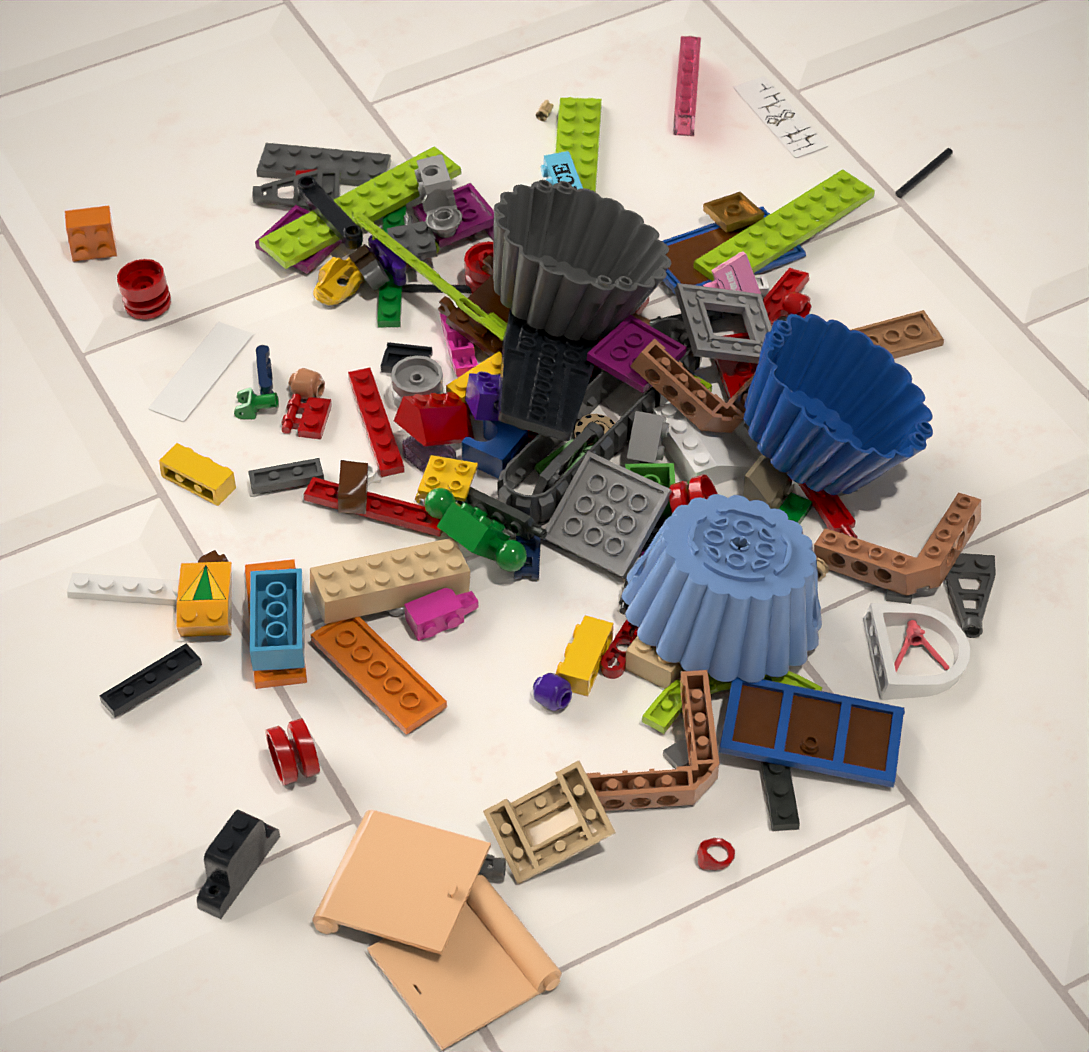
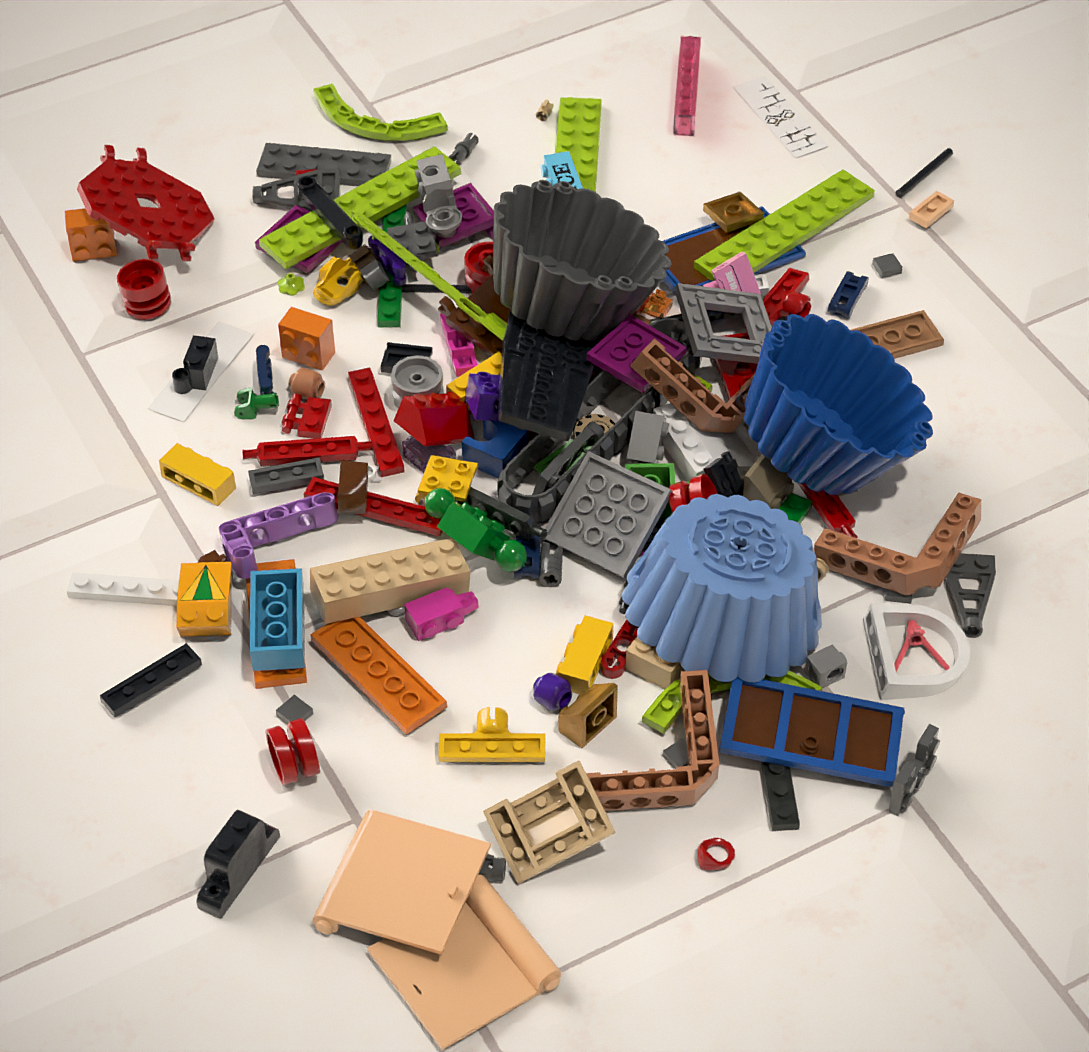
none -> red plate [77,145,215,261]
none -> black hinge [172,335,218,394]
none -> medium lavender beam [218,492,338,579]
none -> red plate [242,436,373,466]
none -> dark grey tile [276,694,313,724]
none -> lime plant [277,273,305,296]
none -> orange brick [278,307,336,371]
none -> lime plate [313,83,448,141]
none -> yellow plate [439,707,545,762]
none -> dark grey pin [448,133,479,165]
none -> dark grey hinge [539,542,563,587]
none -> pearl gold slope [558,683,618,748]
none -> clear orange tile [642,289,673,318]
none -> black plate [703,451,744,498]
none -> light grey brick [805,644,847,688]
none -> dark blue plate [828,271,869,319]
none -> dark grey tile [872,253,903,278]
none -> dark grey plate [888,724,940,816]
none -> light nougat plate [909,191,954,228]

